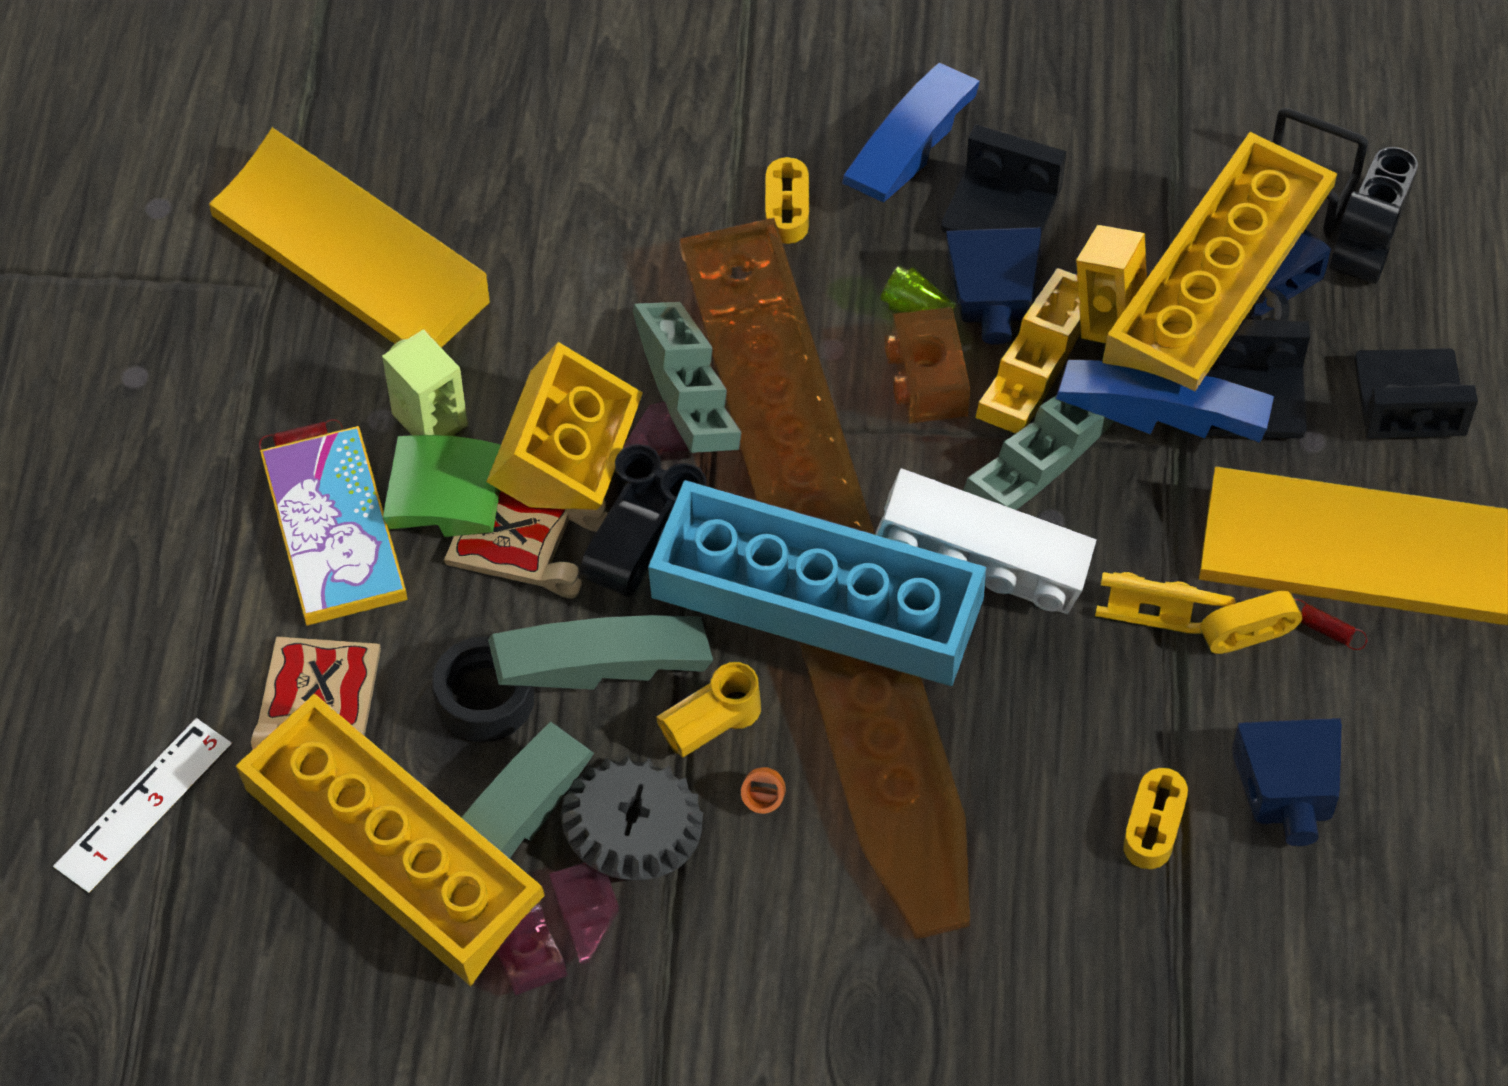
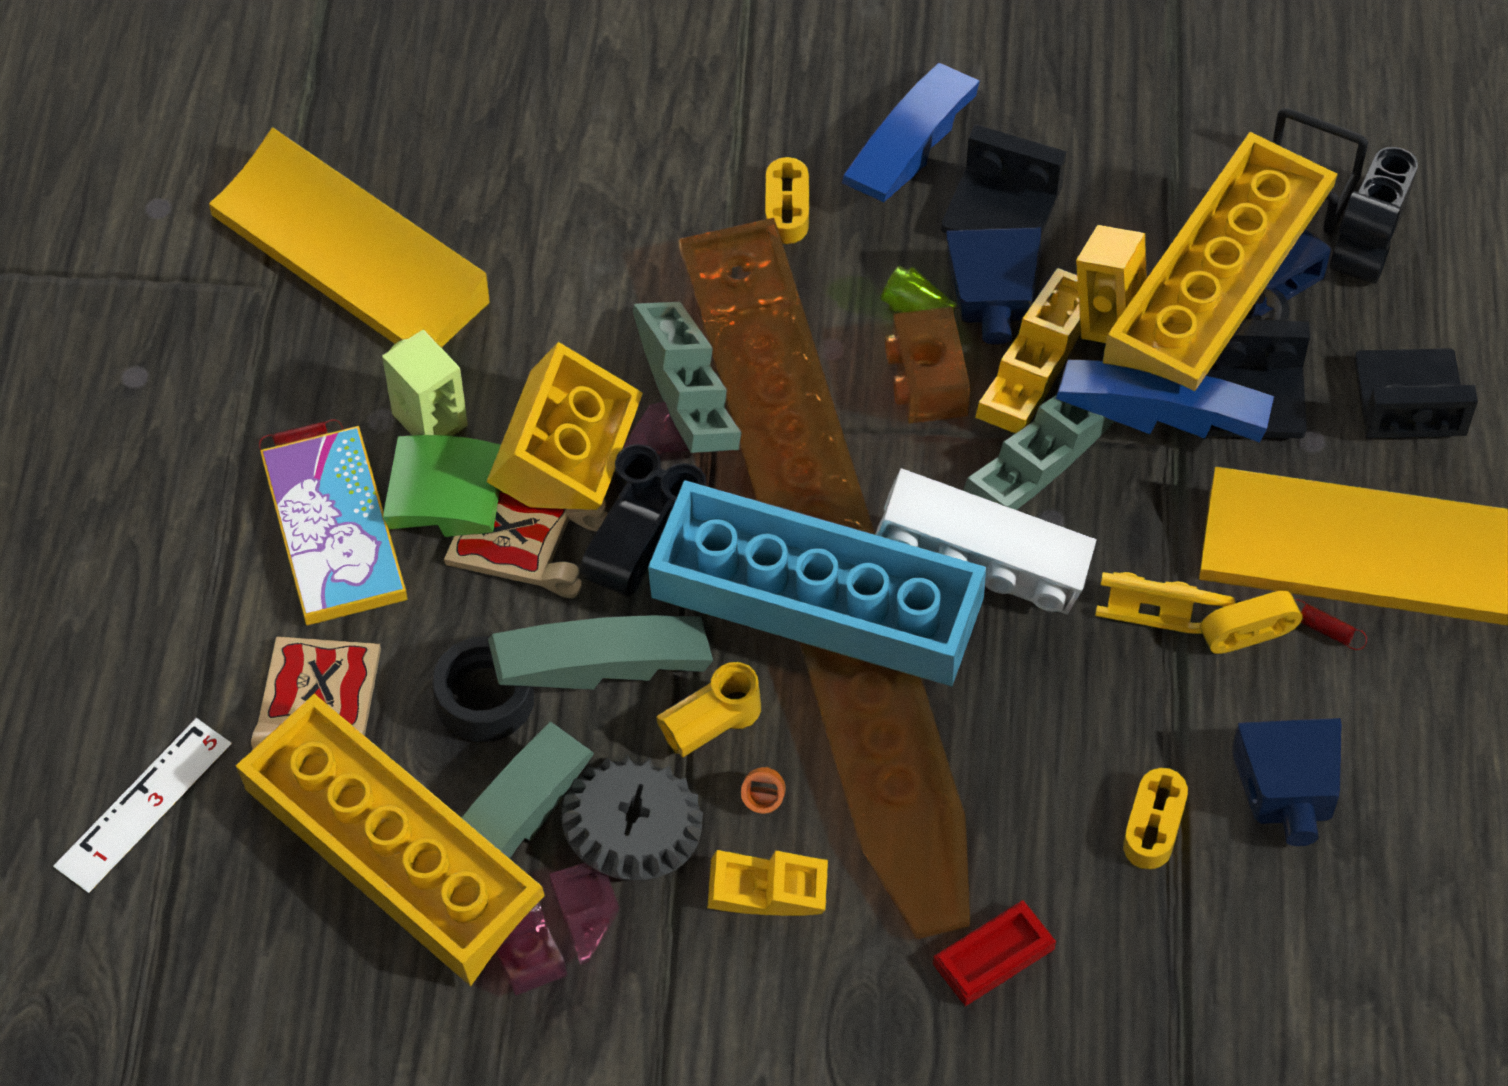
none -> yellow slope [707,850,828,916]
none -> red tile [933,900,1056,1007]

